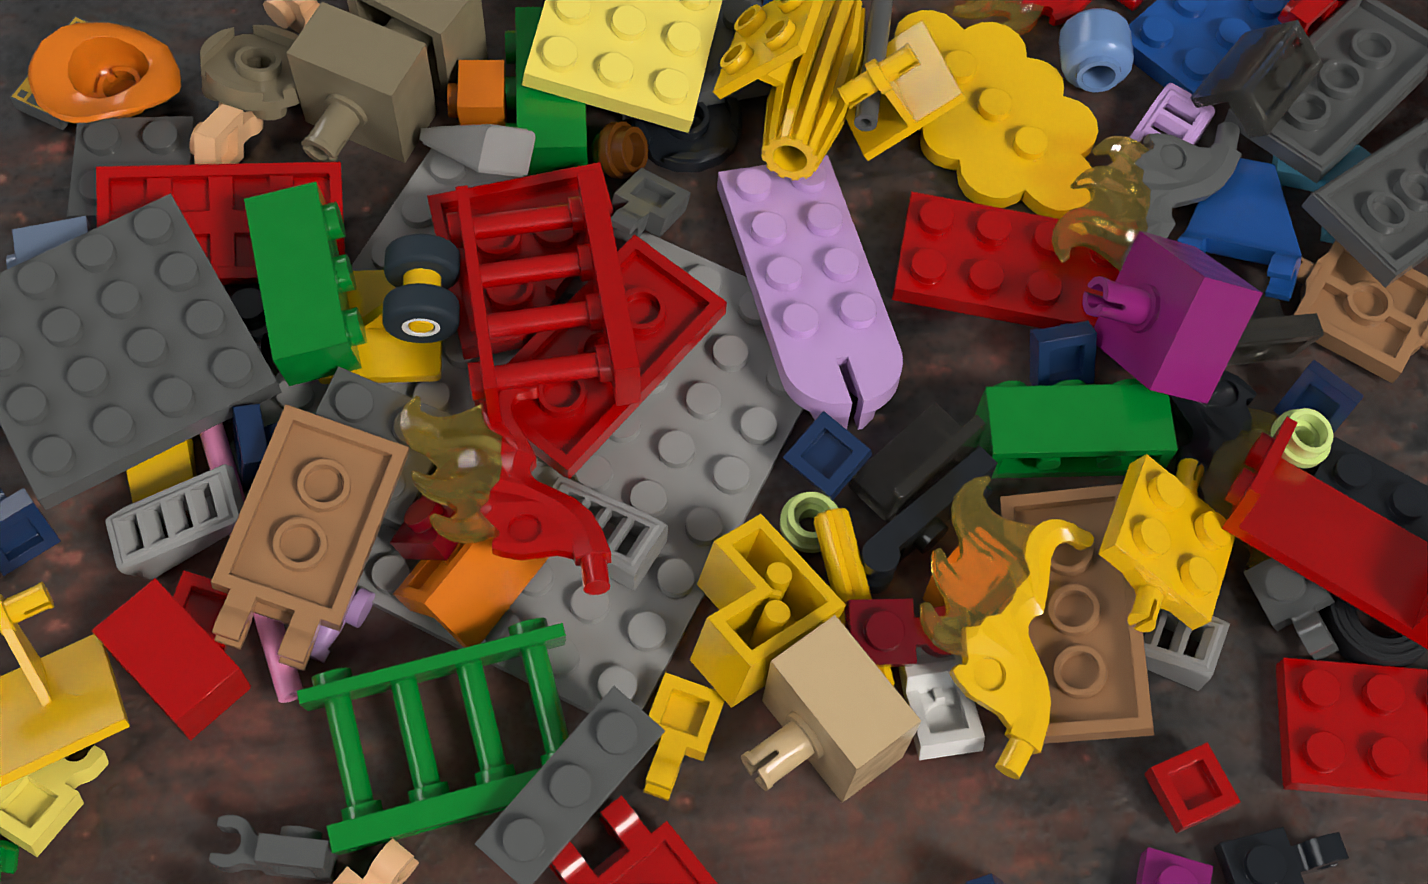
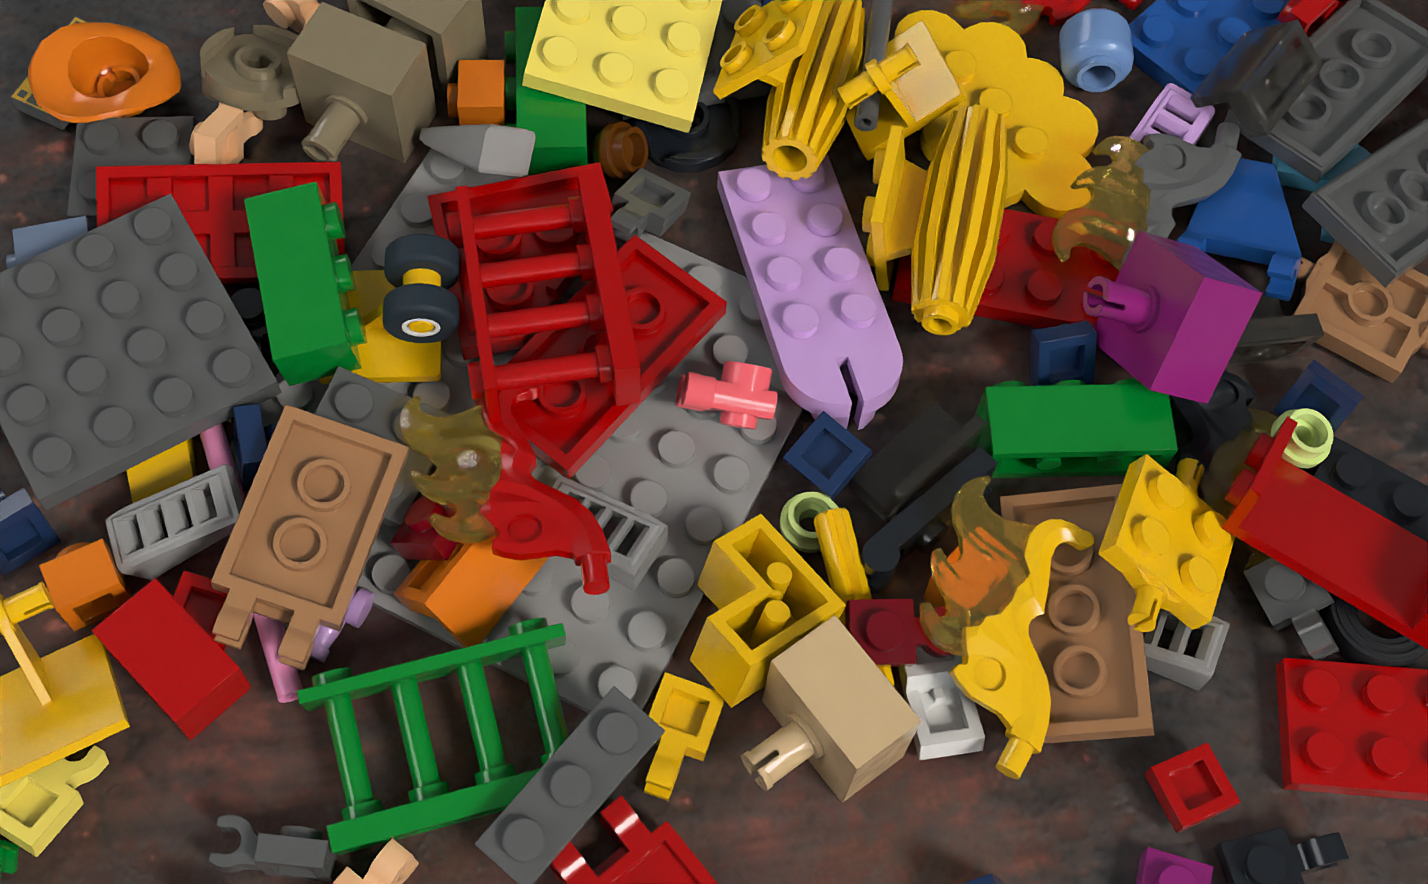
none -> orange plate [39,539,133,631]
none -> coral plate [675,361,777,430]
none -> yellow plate [862,104,1008,335]

